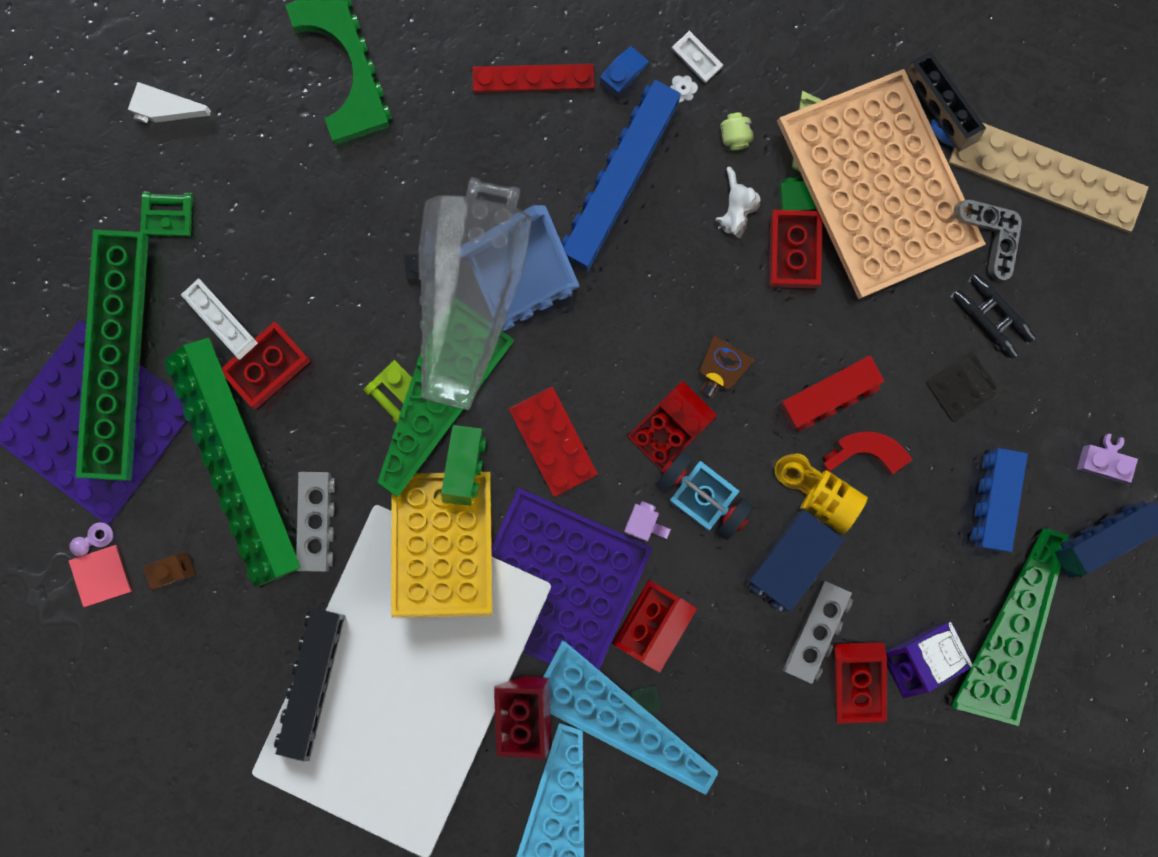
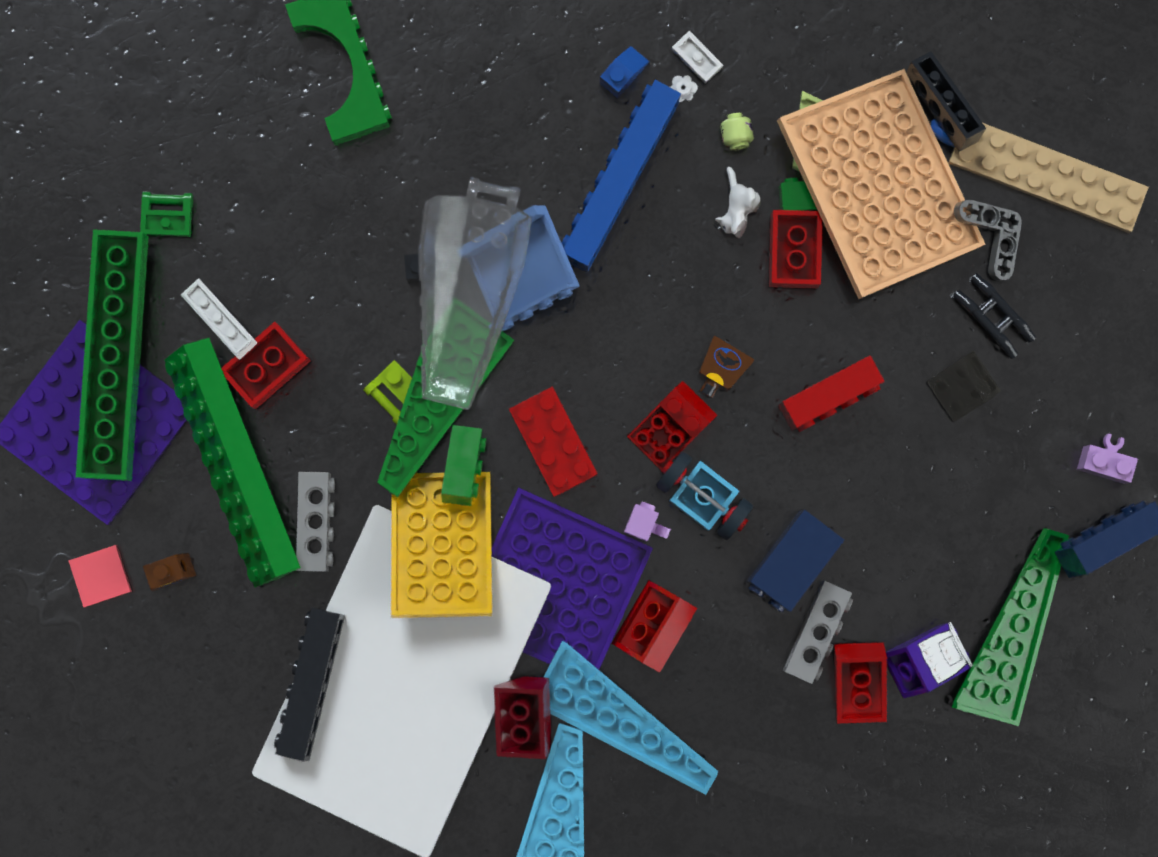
lavender plate [69,522,114,556] -> none
white slope [128,82,211,123] -> none
red plate [473,64,594,93] -> none
clear green plate [631,685,661,713] -> none
yellow cylinder [774,453,868,536] -> none
red arch [821,432,913,475] -> none
blue brick [971,448,1028,552] -> none

